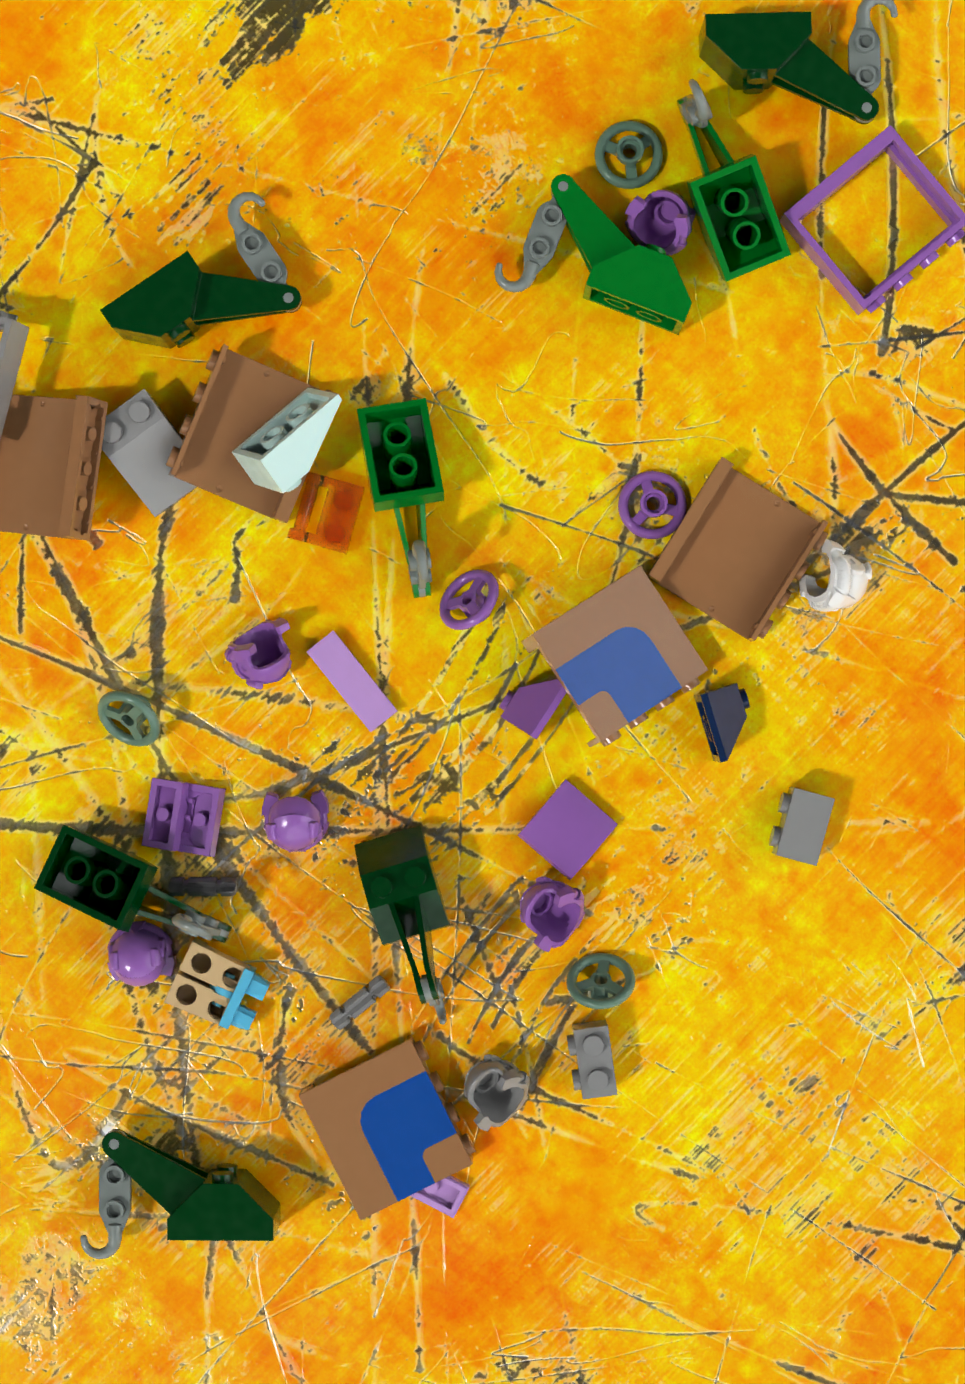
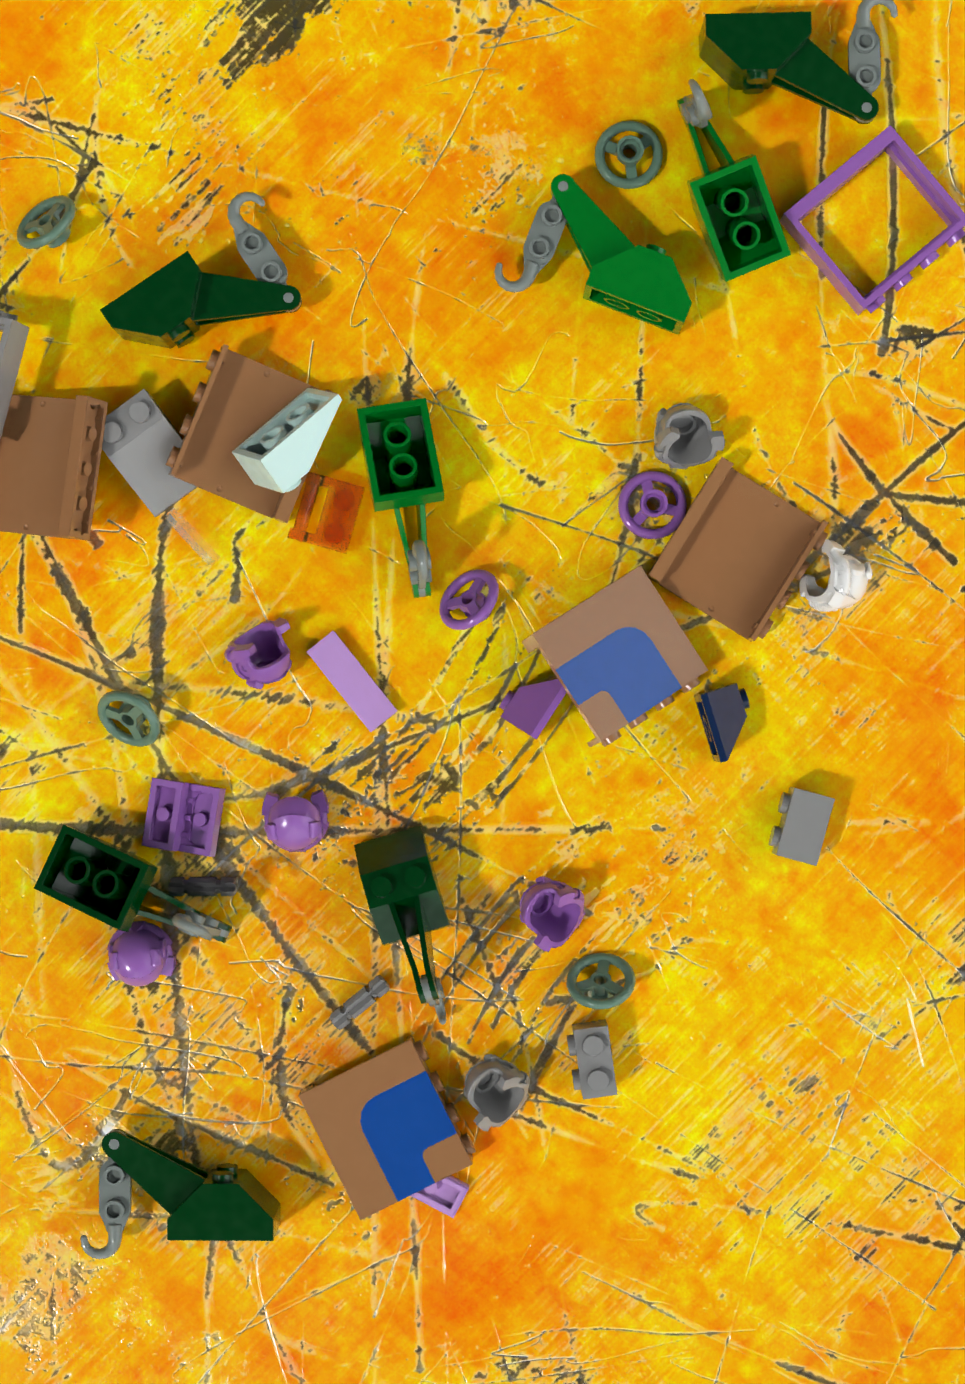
tan hips [164,937,271,1030] -> none
medium lavender slope [518,779,618,880] -> none
medium lavender helmet [625,190,696,256] -> none
none -> sand green piece [17,195,76,249]
none -> clear tile [165,507,221,566]
none -> light grey helmet [654,403,725,469]

